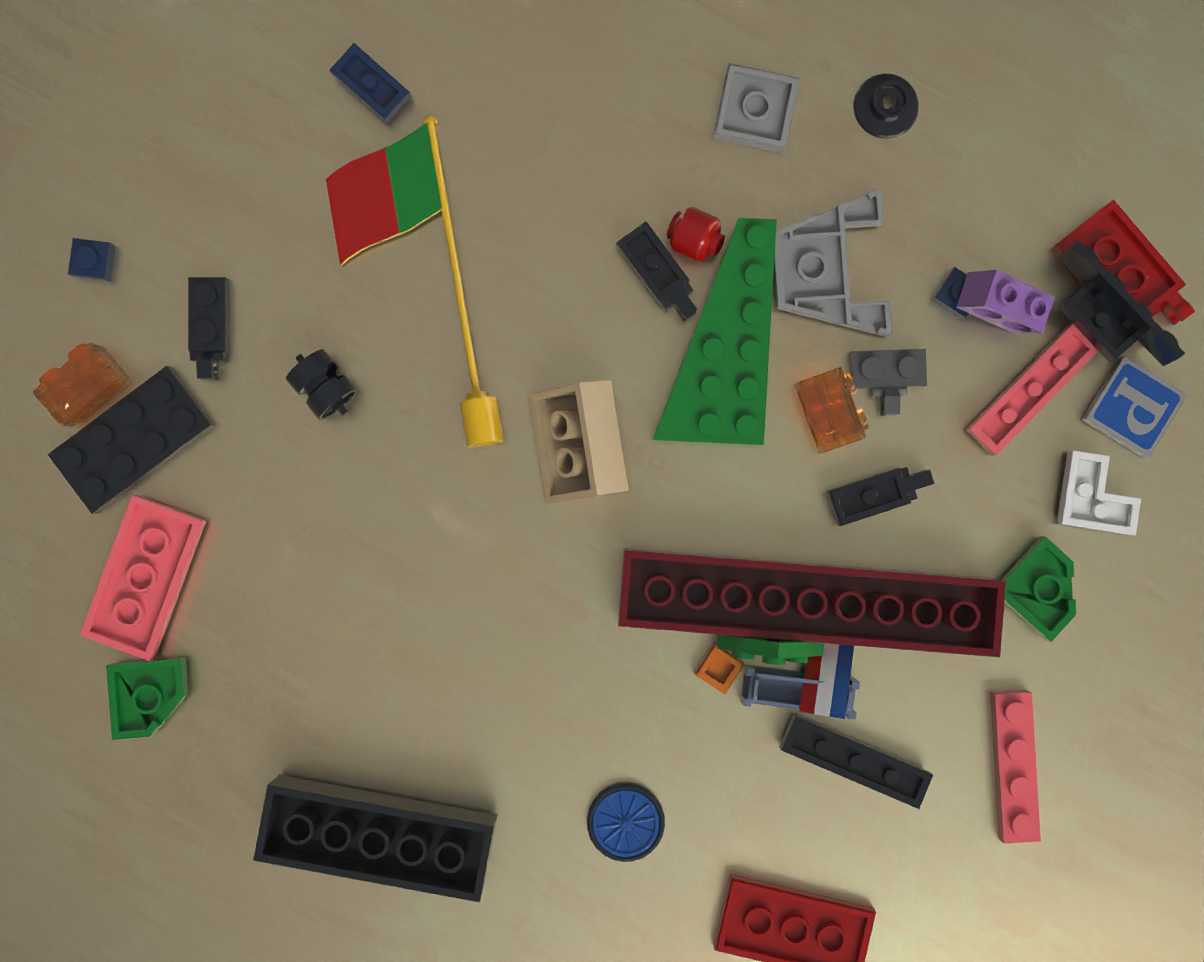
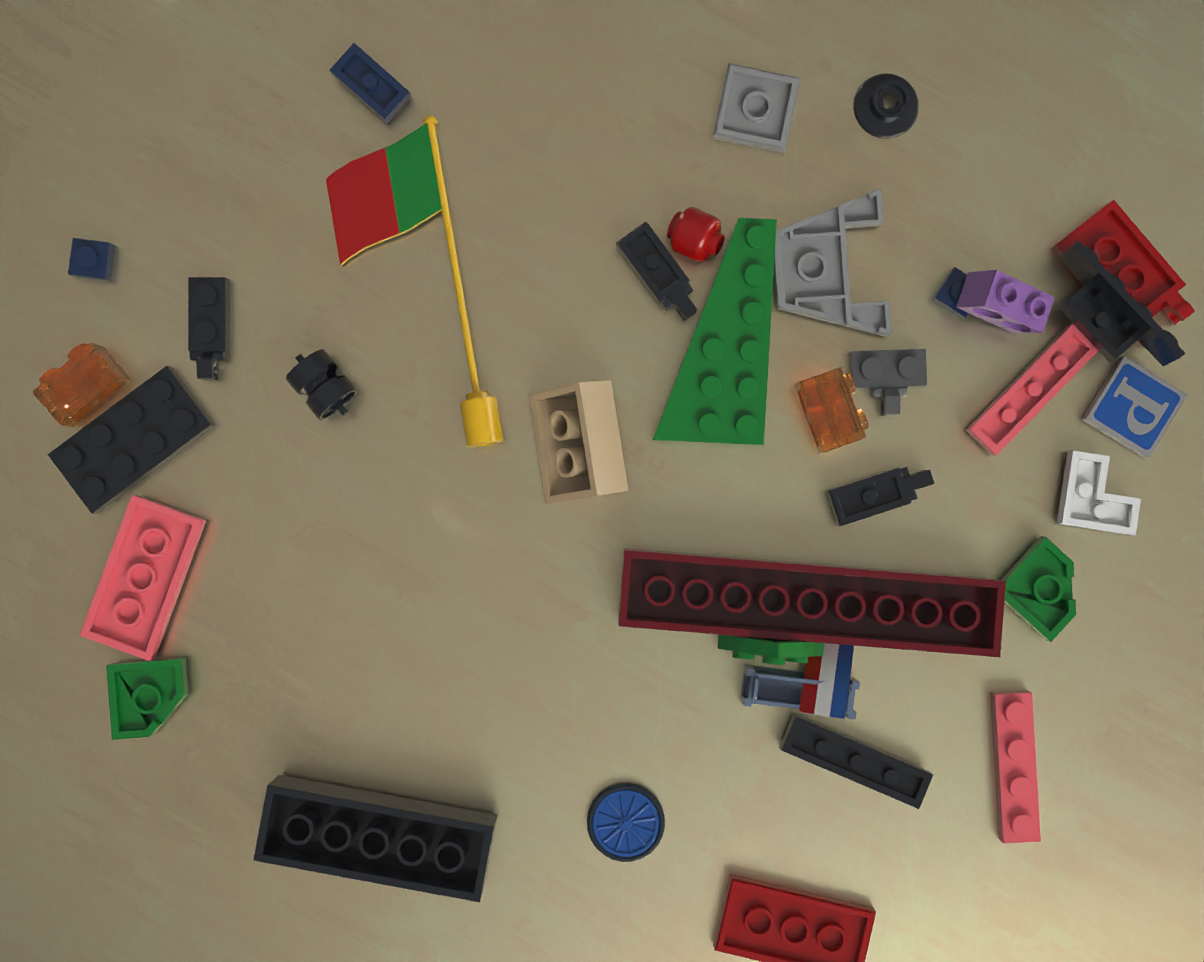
orange tile [693,642,745,695] -> none

